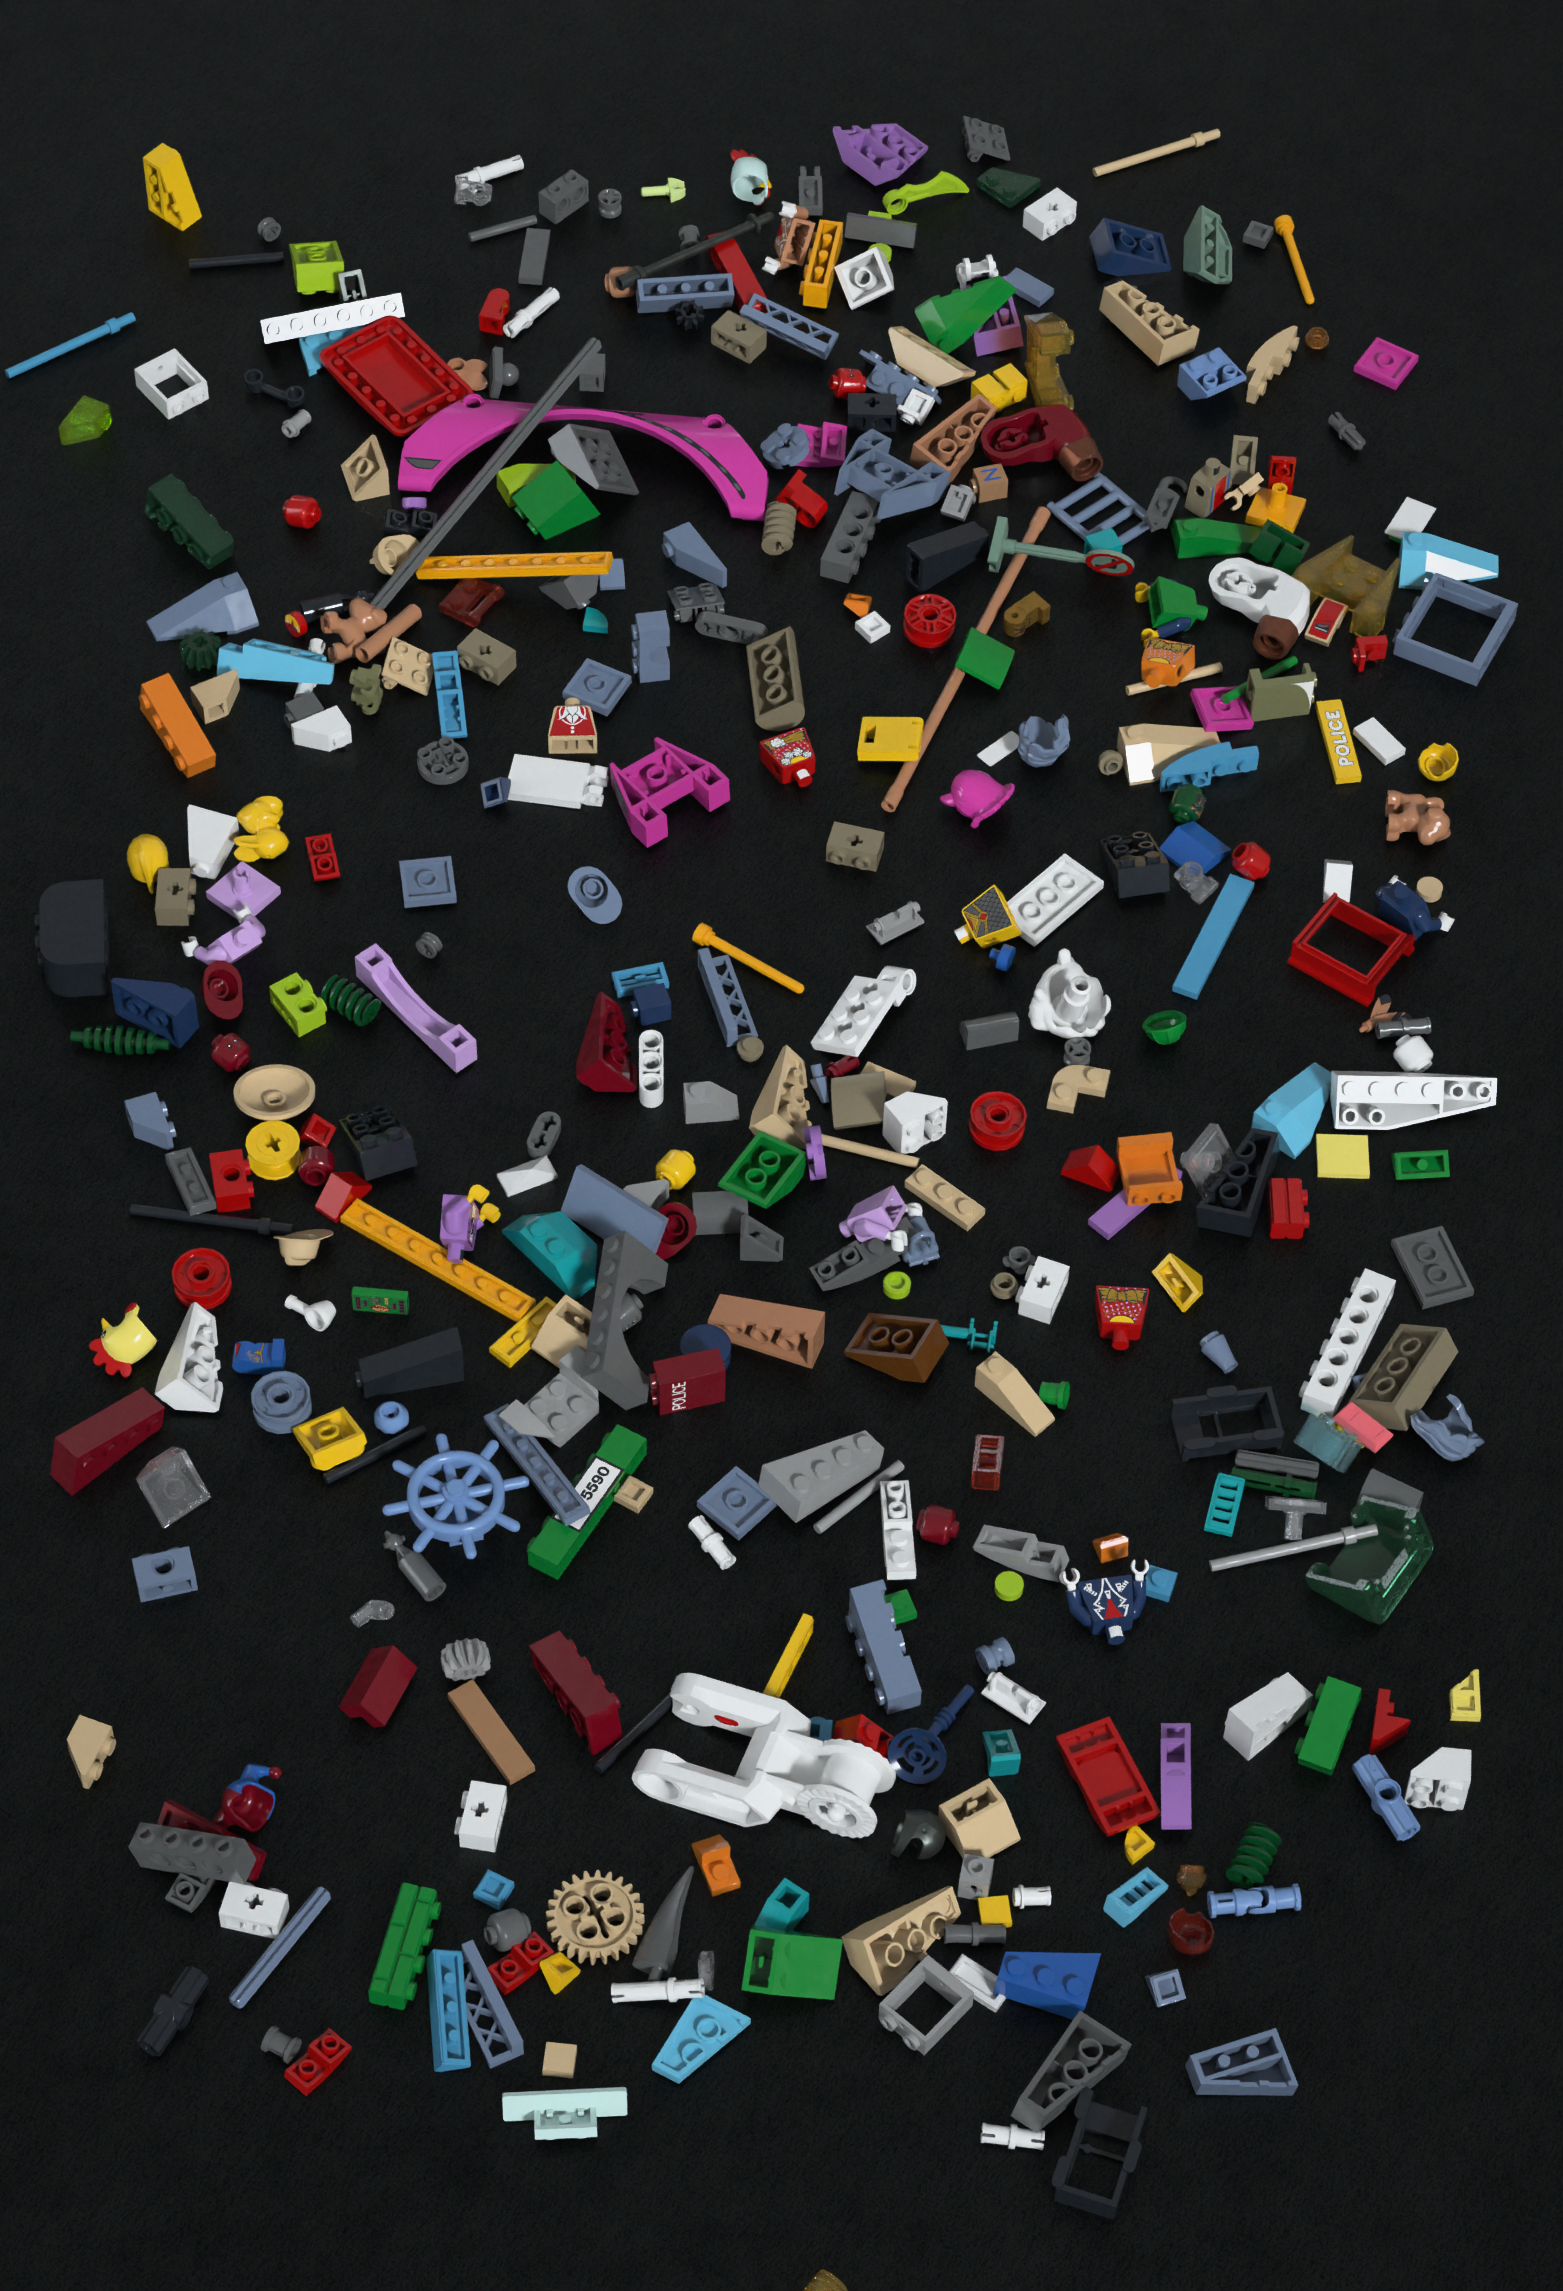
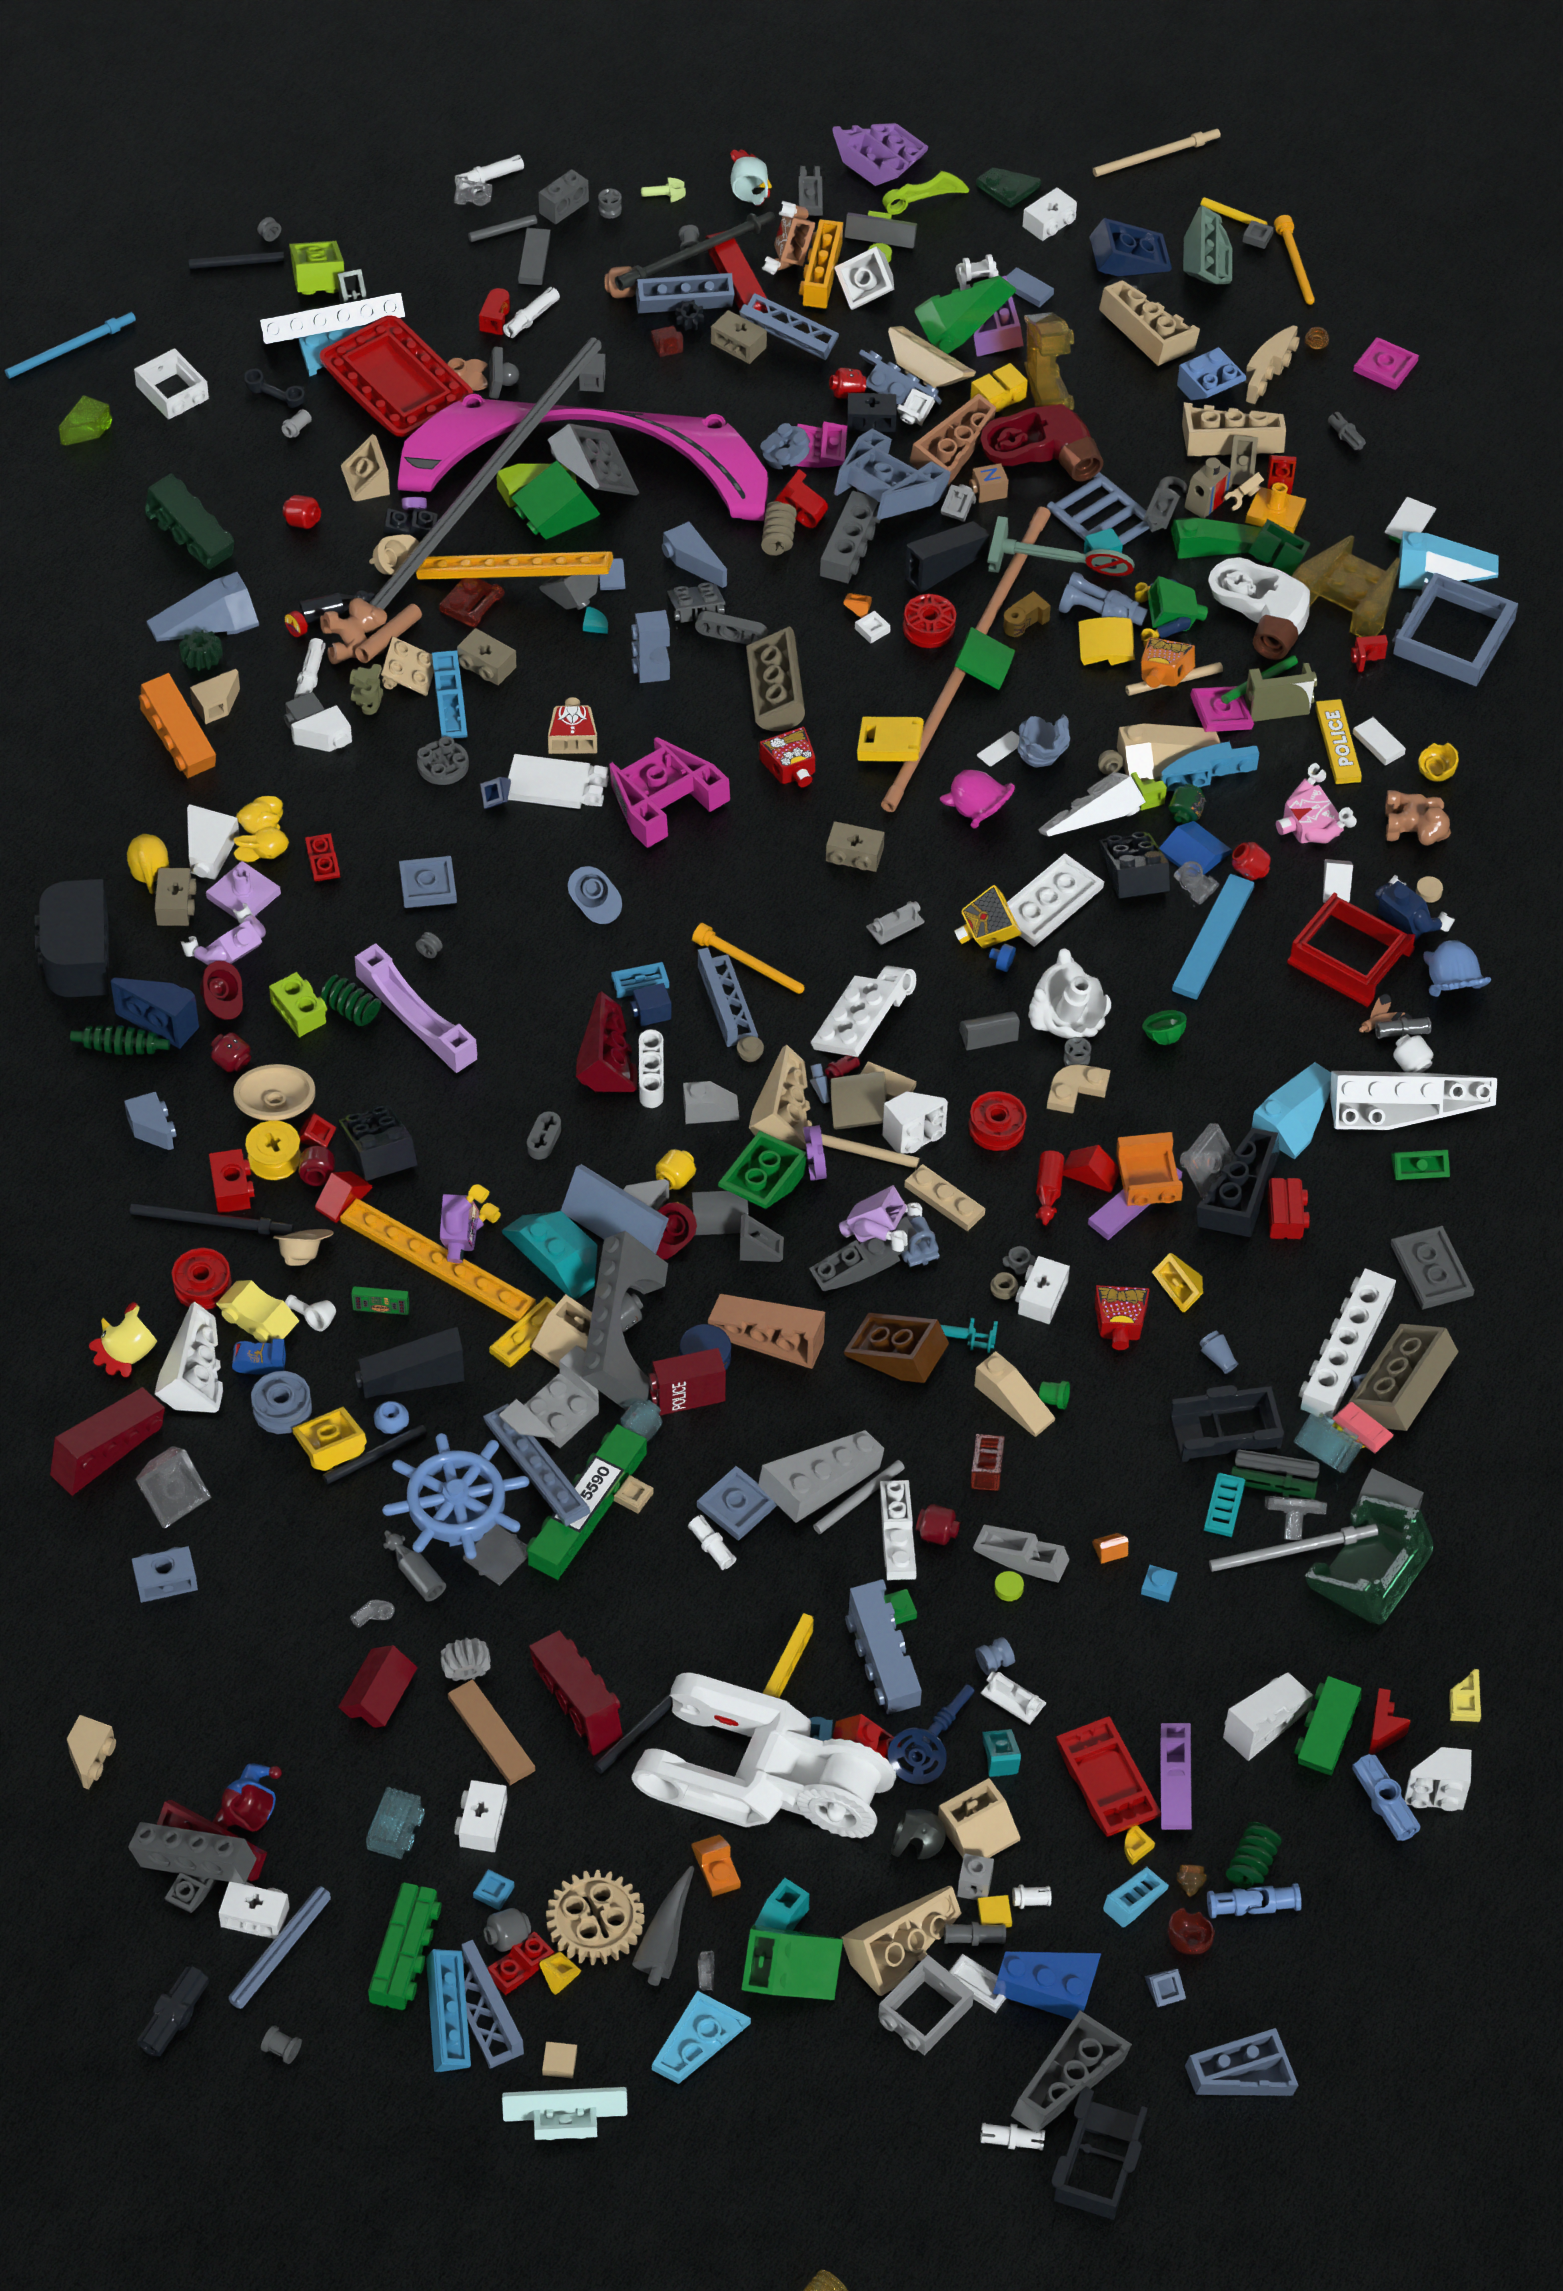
yellow wedge [143,143,202,231] -> none
dark grey tile [165,1147,217,1216] -> none
medium azure wedge [217,638,334,685] -> none
red slope [284,2028,352,2096] -> none
white slope [497,1155,558,1197] -> none
sand blue plate [563,658,631,716] -> none
white pin [611,1977,705,2003] -> none
lime tile [883,1271,911,1299] -> none
dark grey hinge [962,116,1010,162] -> none
dark blue torso [1059,1559,1149,1645] -> none
slope [1305,597,1348,647] -> none
light yellow piece [1316,1134,1370,1179] -> none
sand blue hair [1410,1394,1485,1461] -> none
none -> light yellow brick [216,1280,299,1343]
none -> clear light blue brick [366,1787,425,1859]
none -> clear piece [463,1524,528,1586]
none -> clear light blue head [621,1400,662,1441]
none -> clear red bracket [651,326,683,357]
none -> red wheel [1036,1151,1064,1225]
none -> white wedge [1038,772,1145,836]
none -> sand blue piece [1059,572,1148,626]
none -> yellow slope [1079,617,1135,665]
none -> lime panel [1131,772,1167,810]
none -> tan wedge [1182,403,1286,456]
none -> yellow bar [1201,197,1267,225]
none -> bright pink torso [1276,763,1356,843]
none -> medium blue hair [1424,940,1491,997]

